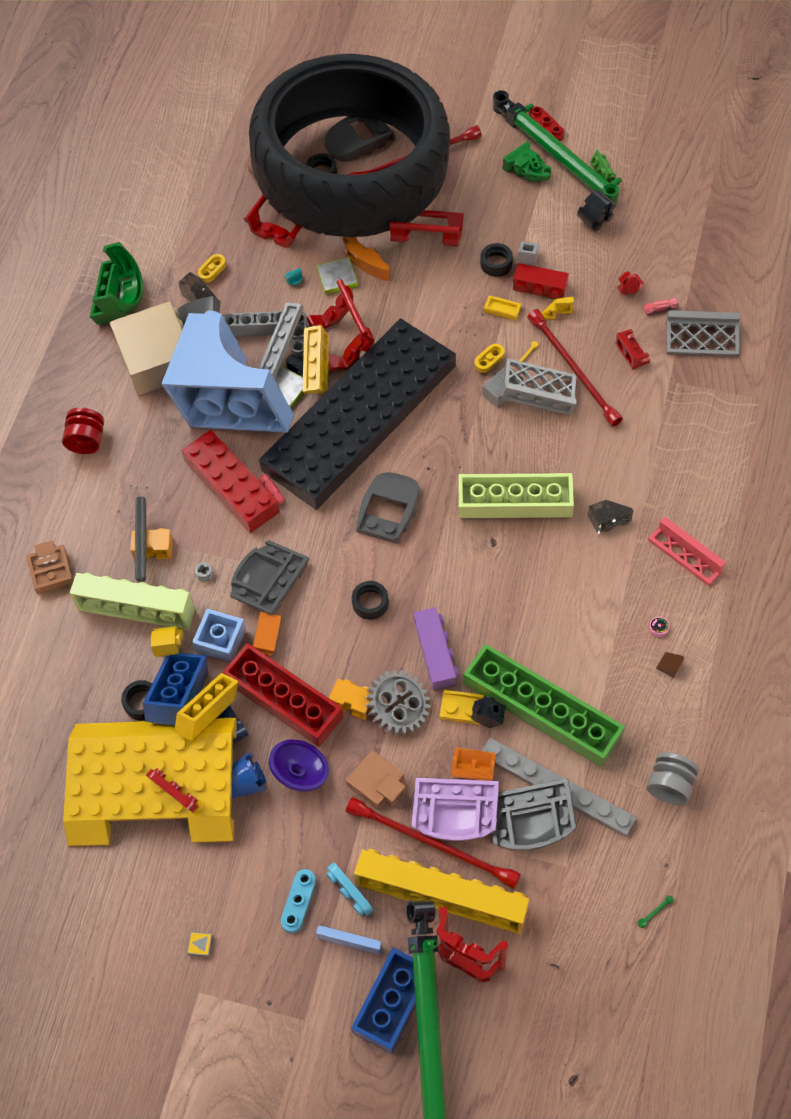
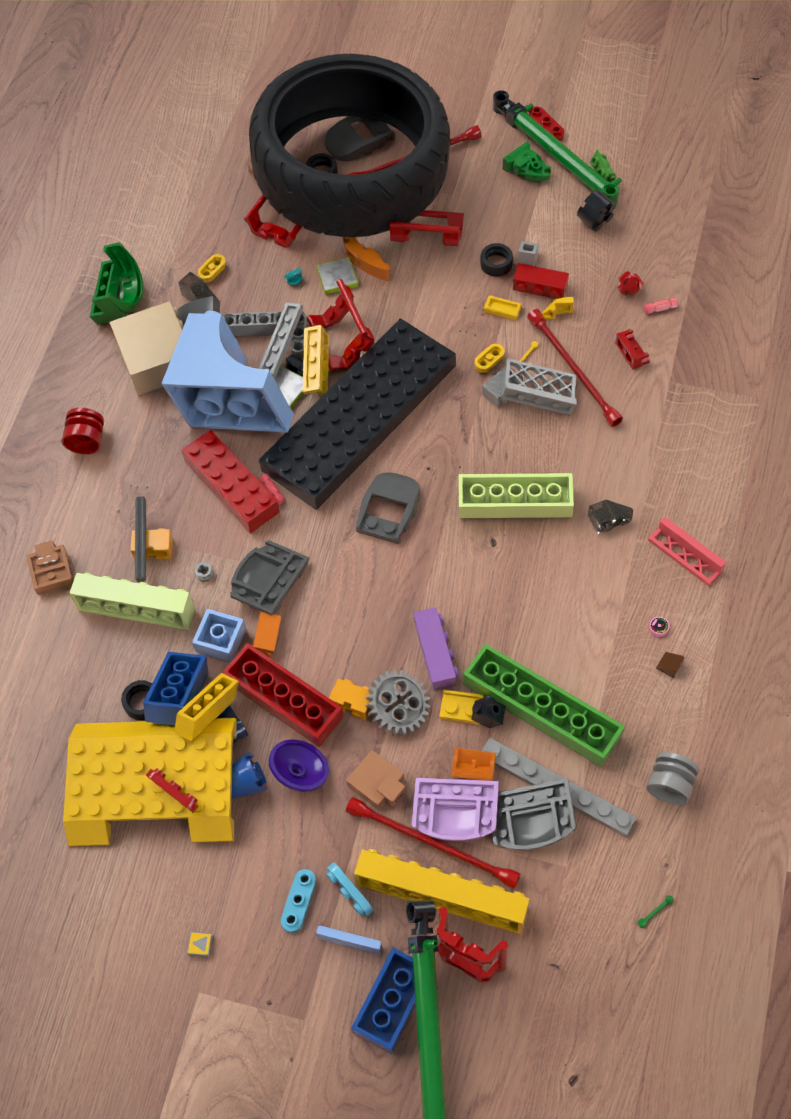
yellow brick [151,626,184,657] -> none
black tyre [351,581,389,620] -> none
light grey fence [666,311,740,357] -> none

